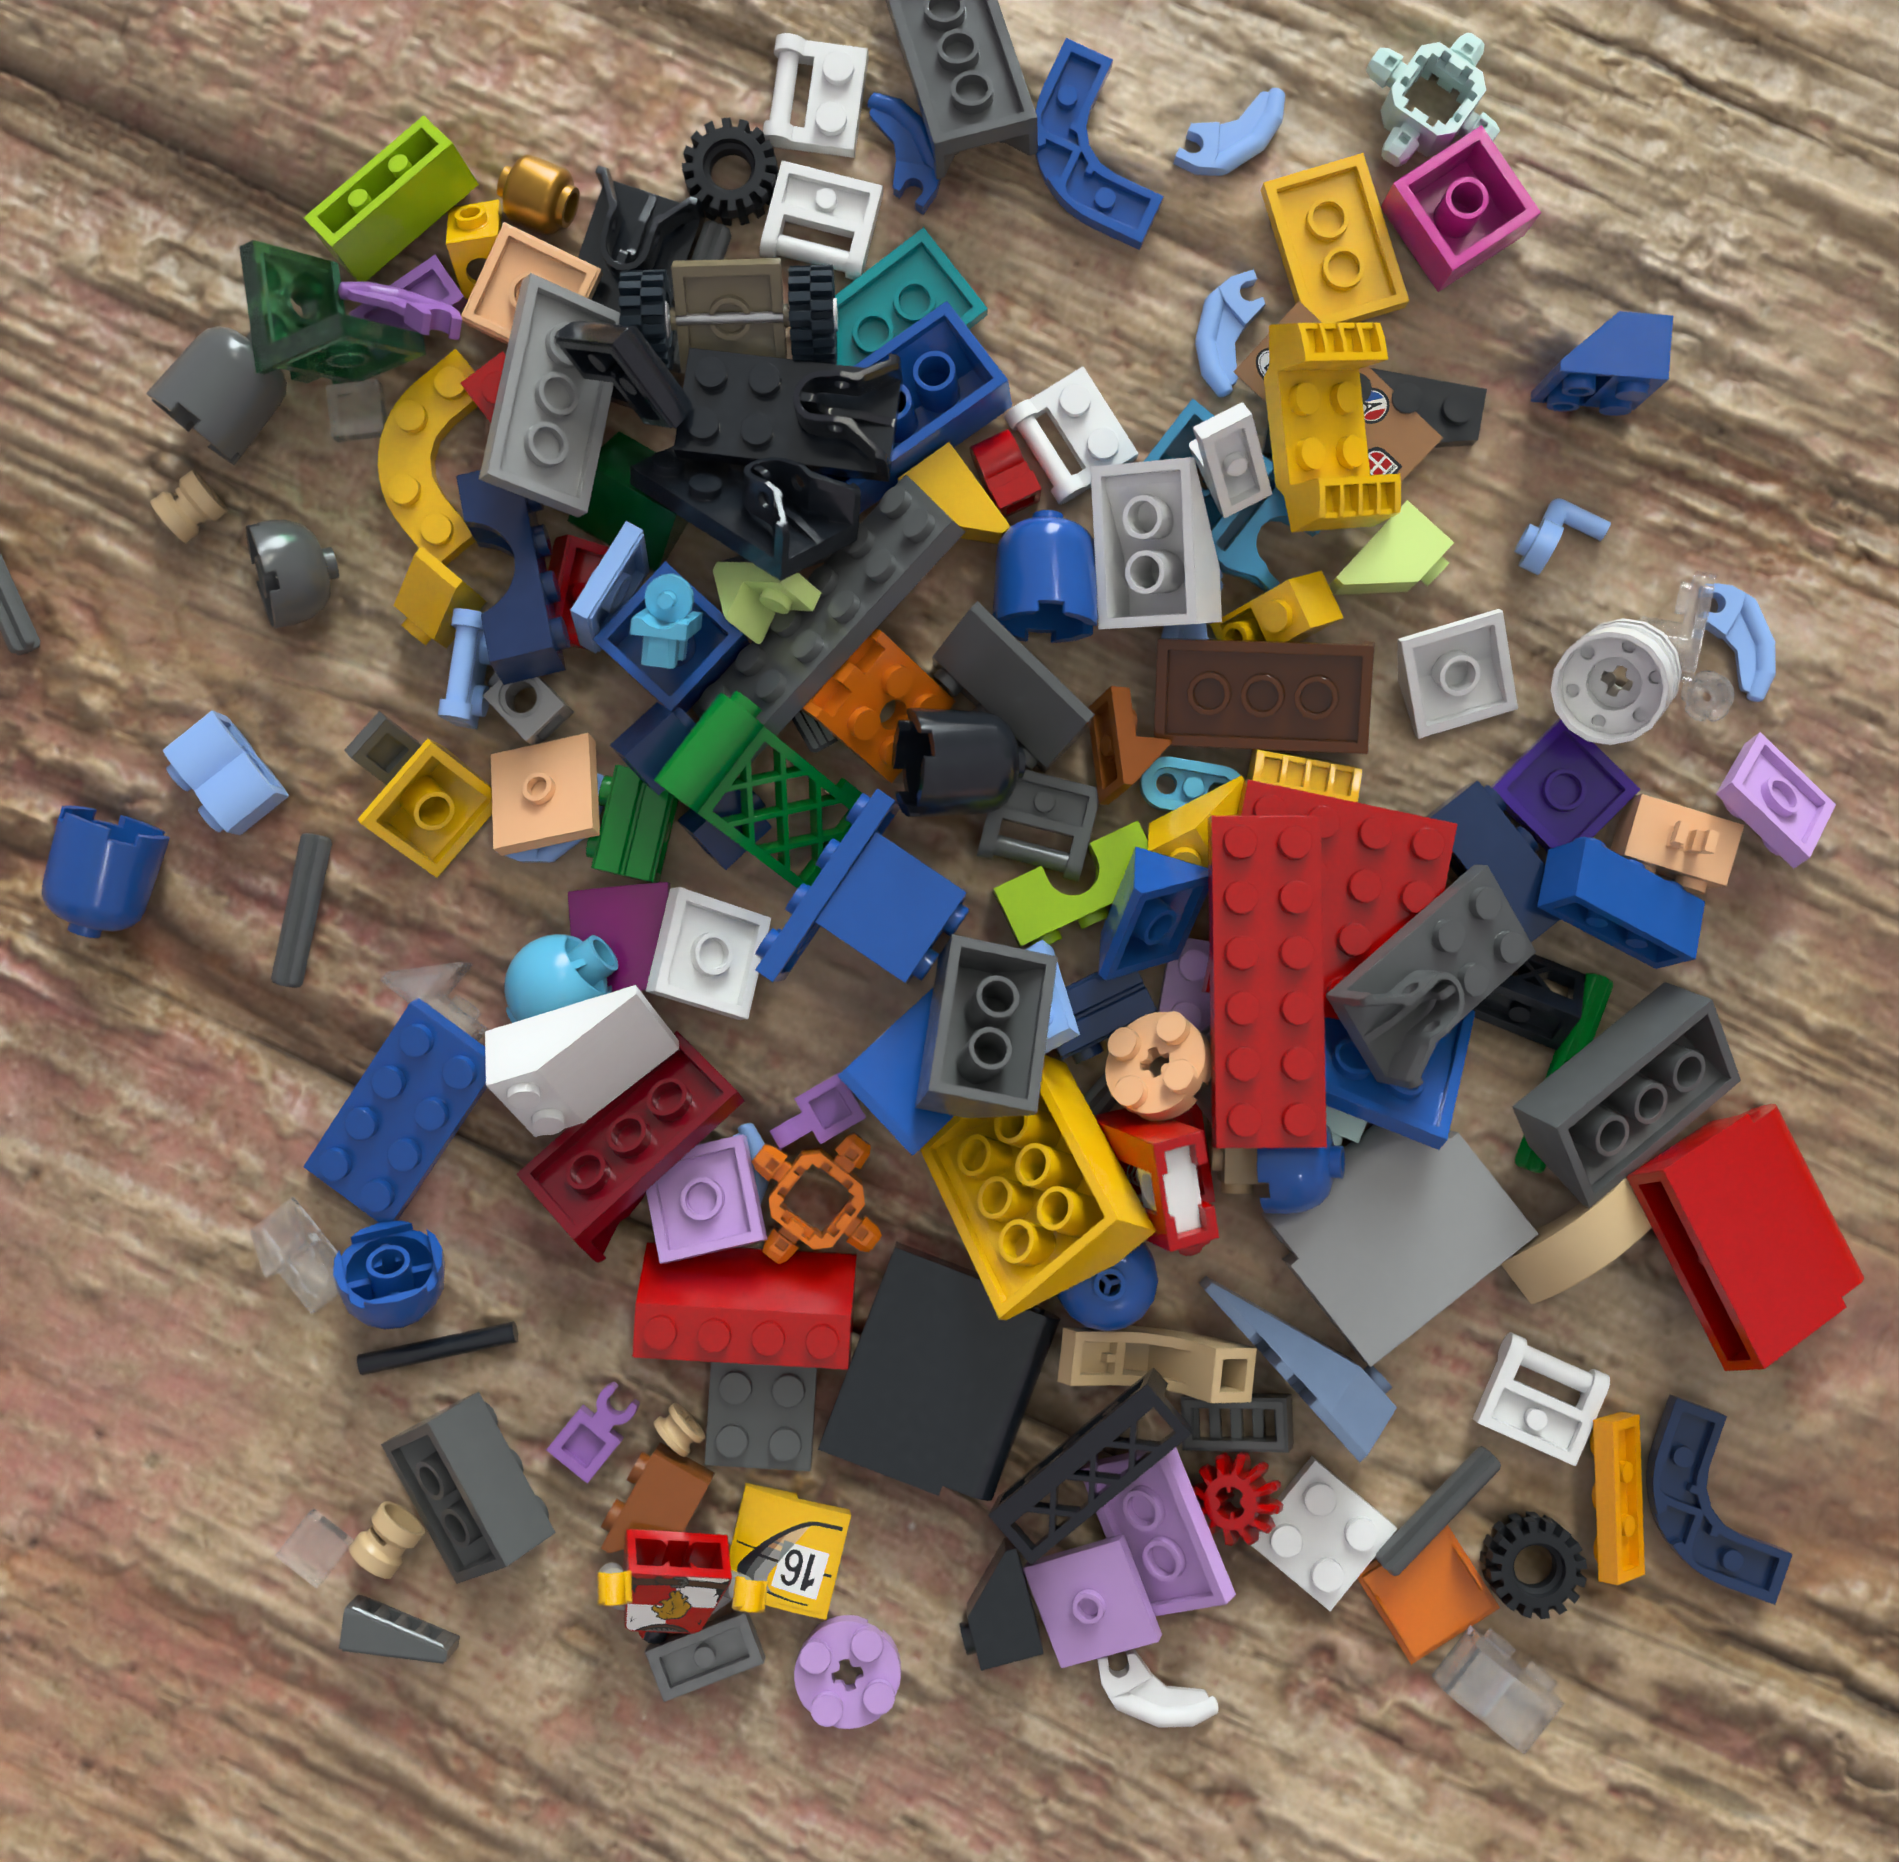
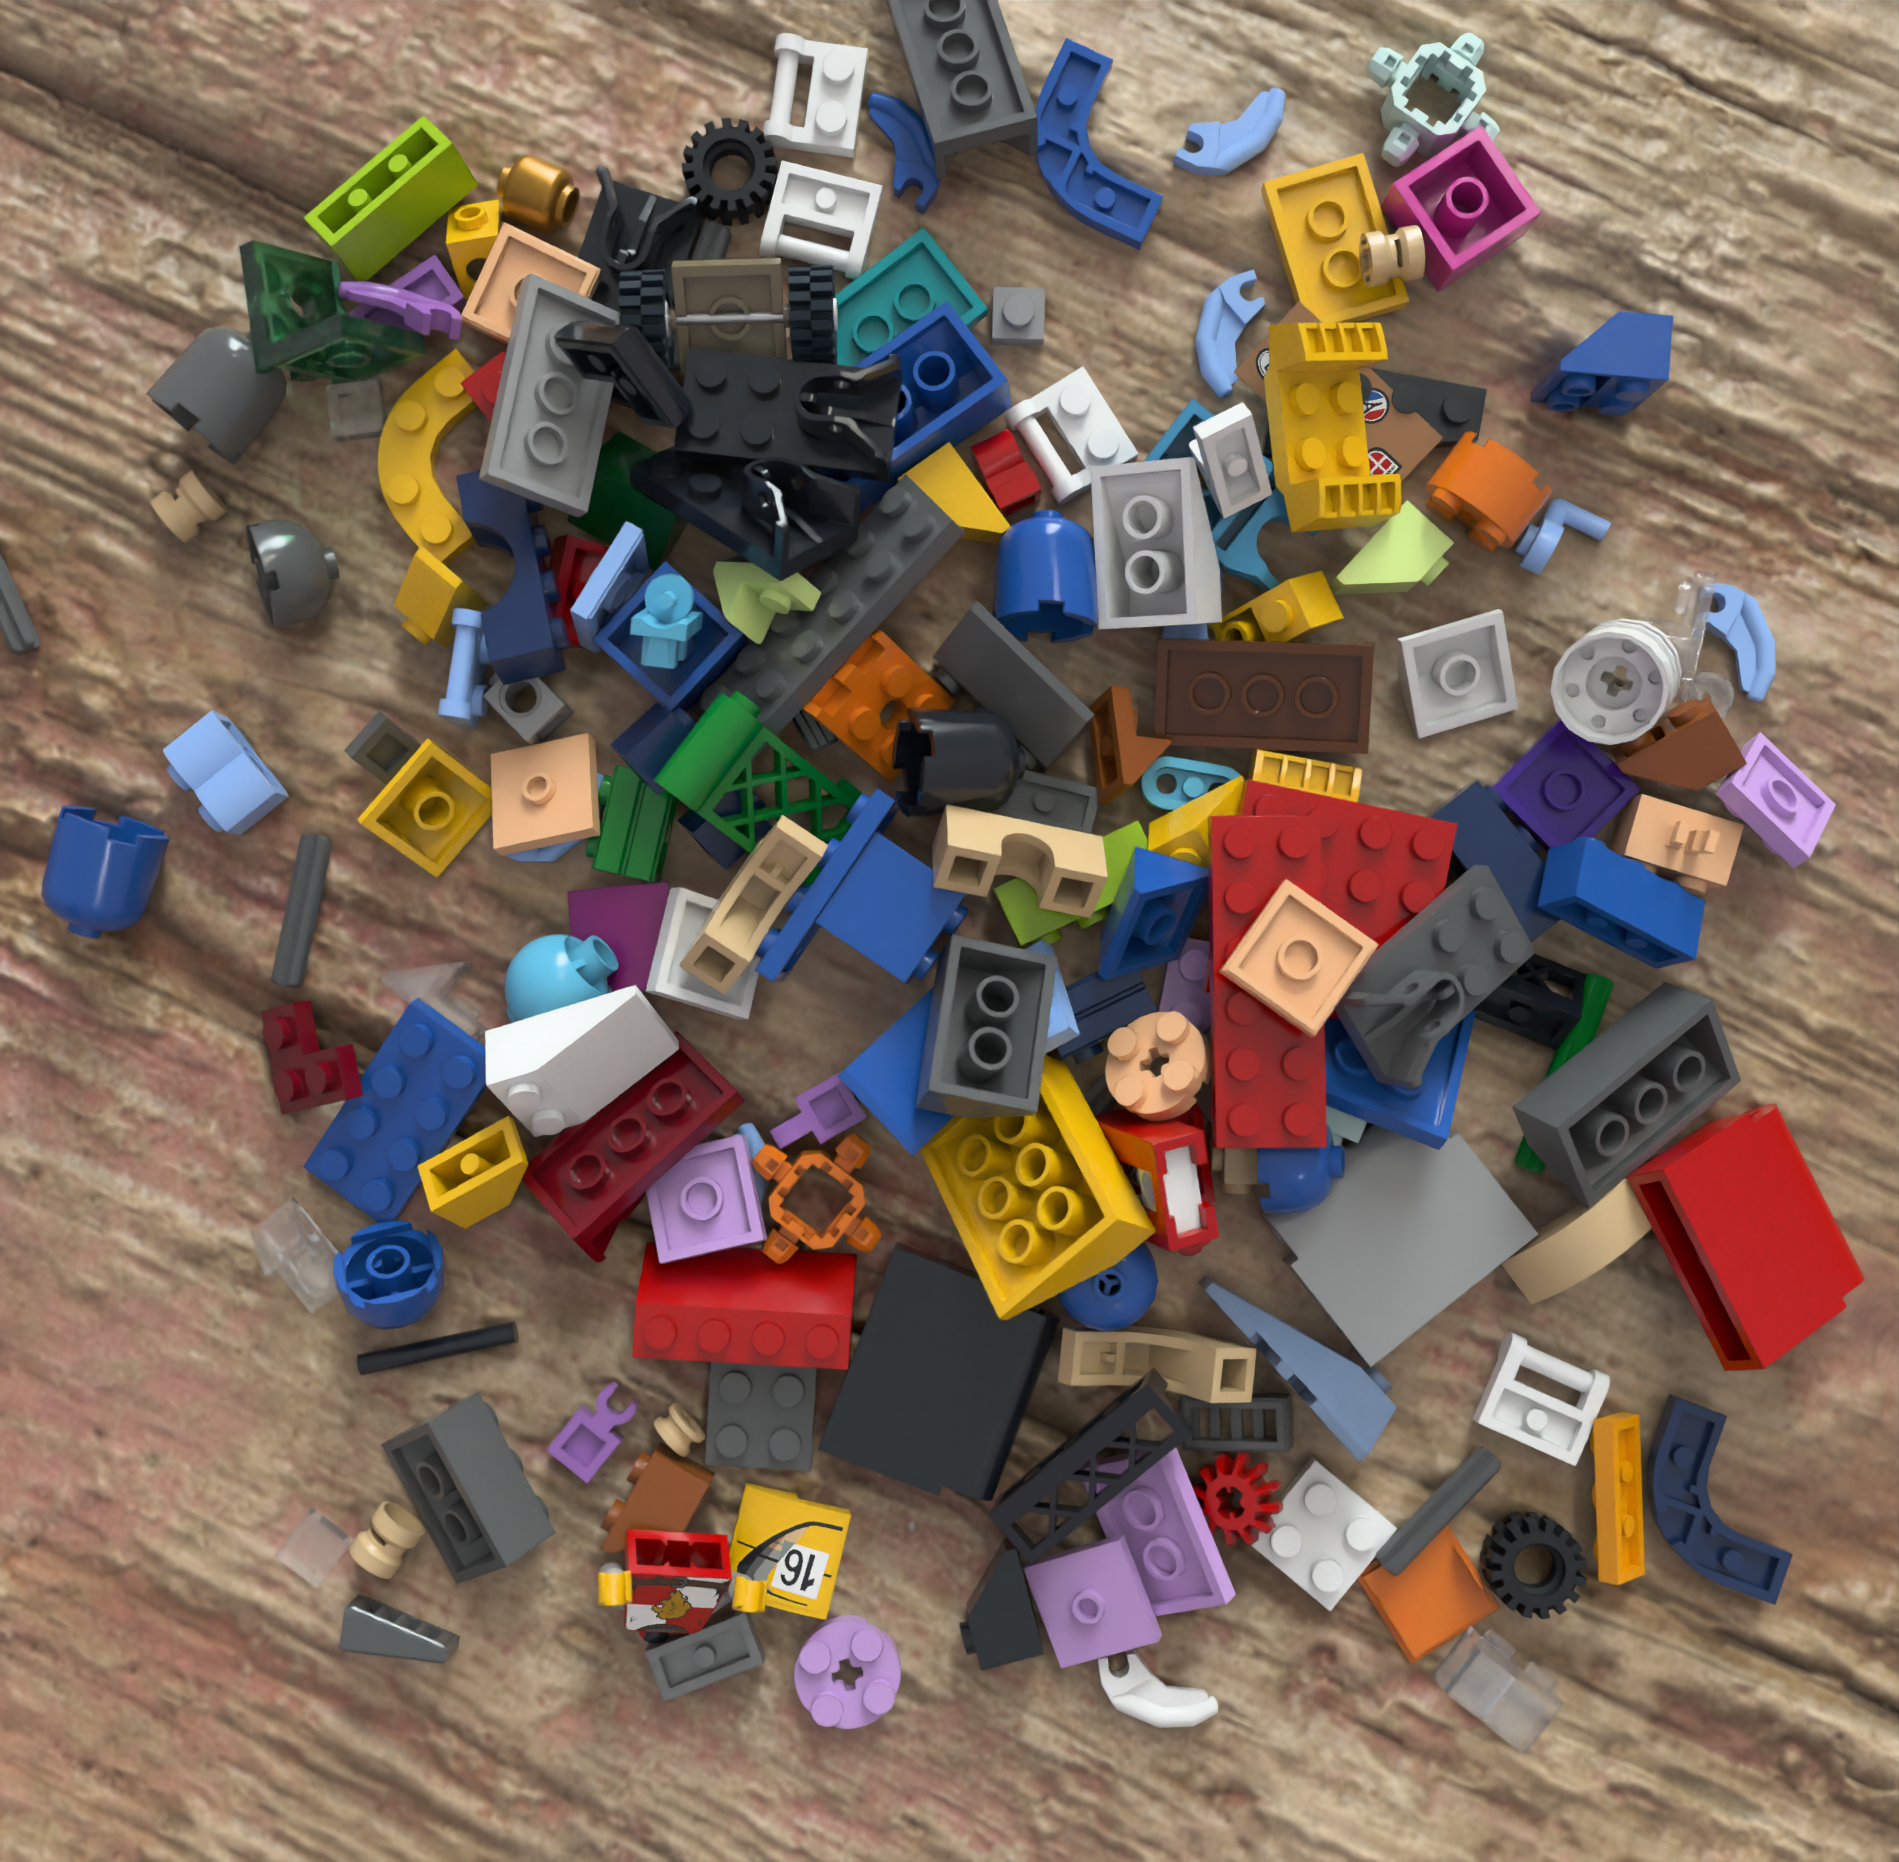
none -> dark red plate [261,1000,363,1114]
none -> yellow slope [418,1116,528,1229]
none -> tan arch [679,815,828,995]
none -> tan arch [932,804,1108,918]
none -> light grey plate [992,287,1045,346]
none -> light nougat plate [1219,879,1378,1037]
none -> tan wheel [1359,225,1425,288]
none -> orange brick [1425,431,1552,553]
none -> dark orange slope [1611,697,1747,790]

